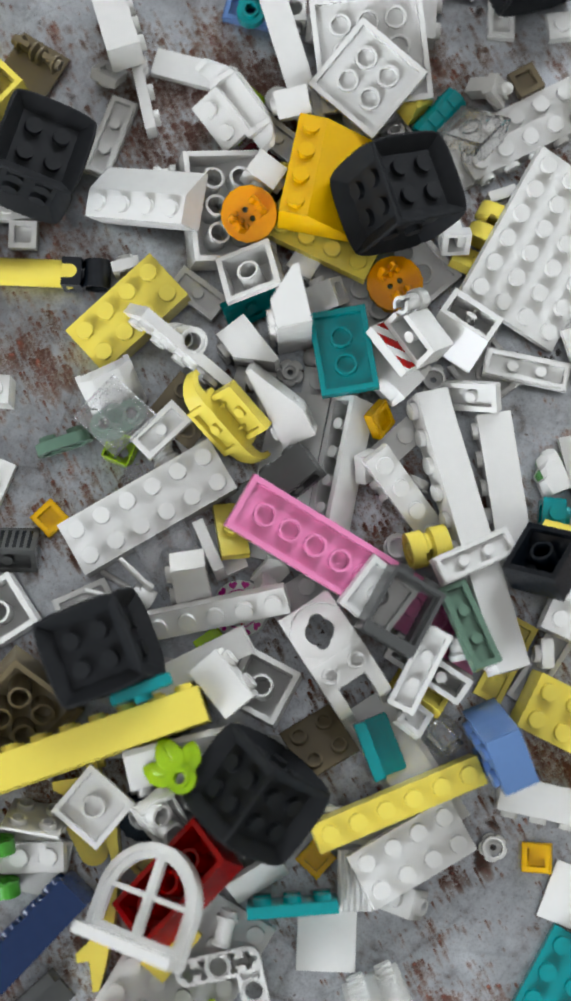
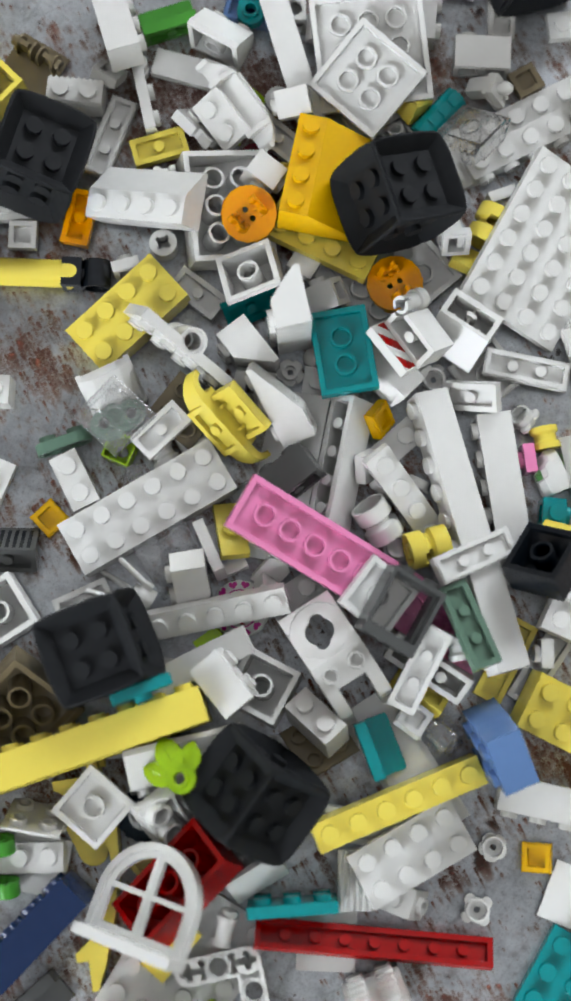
yellow tile [295,839,337,880] -> none
none -> white brick [45,74,108,117]
none -> white brick [48,448,102,514]
none -> light orange plate [59,188,95,249]
none -> light yellow plate [129,126,190,169]
none -> bright green panel [138,0,196,47]
none -> white wheel [149,229,179,262]
none -> white plate [171,108,218,150]
none -> white slope [187,8,254,72]
none -> red plate [253,918,494,971]
none -> white brick [284,687,350,759]
none -> white wheel [351,493,404,548]
none -> white brick [452,32,512,80]
none -> white plate [461,893,493,926]
none -> white plate [511,405,540,434]
none -> bright pink plate [518,442,538,476]
none -> light yellow wheel [529,424,561,453]

